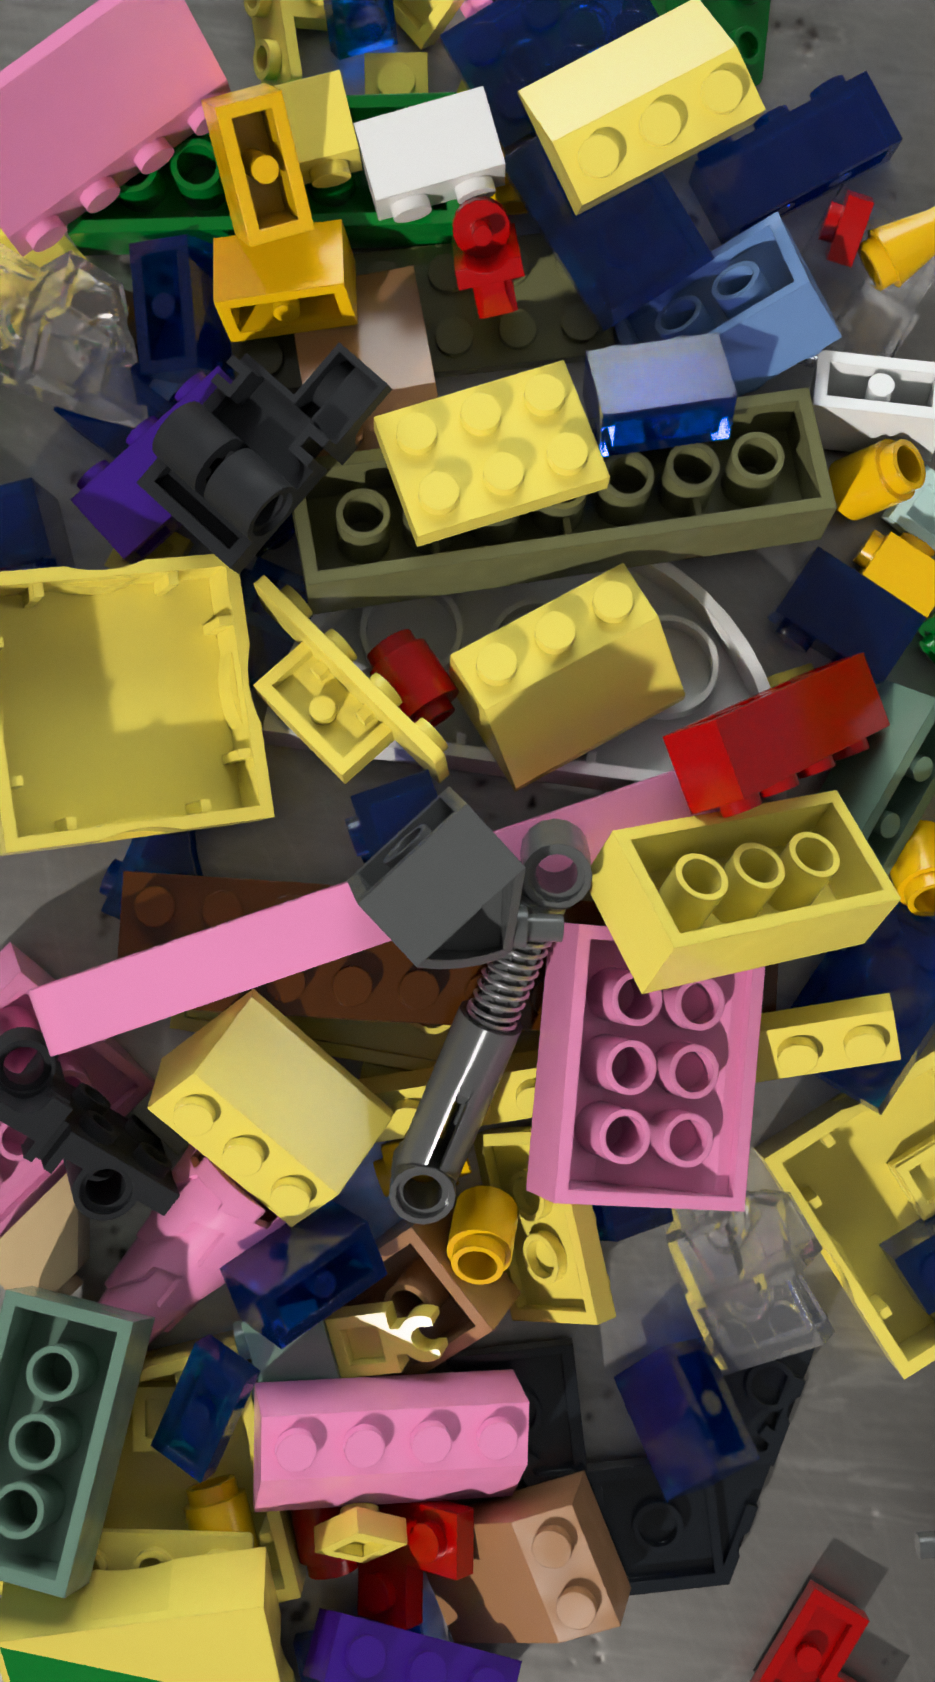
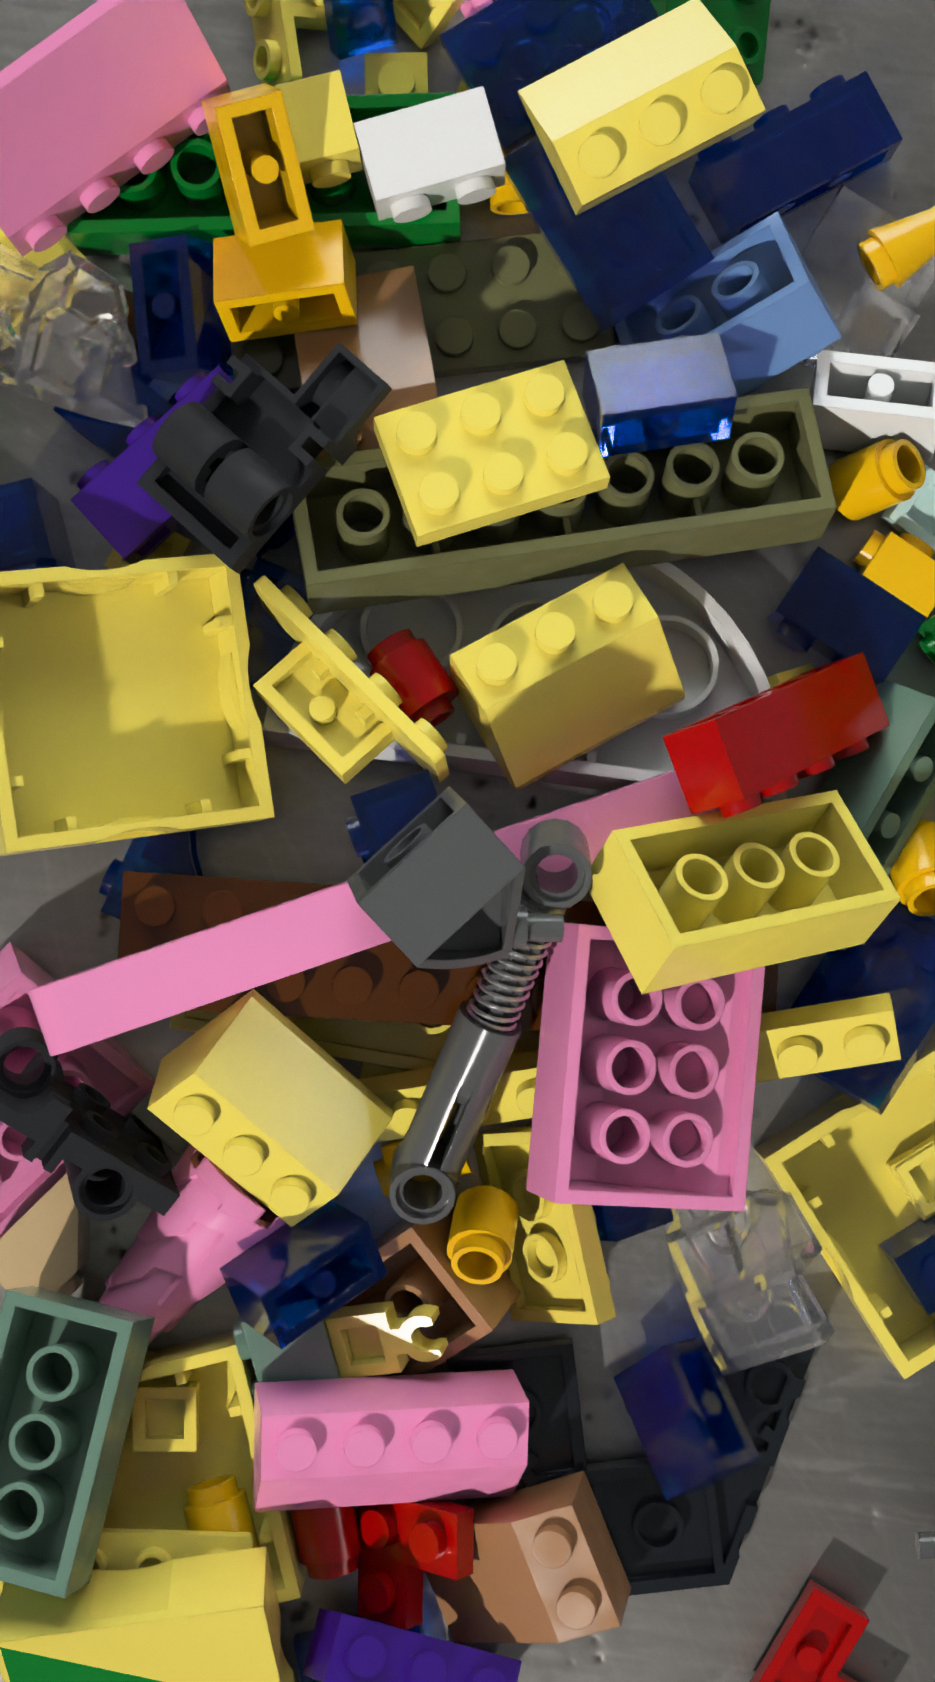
clear blue plate [150,1334,261,1483] -> none
light yellow plate [314,1503,408,1564] -> none
red hips [452,196,525,319] -> none
red plate [818,189,874,268] -> none

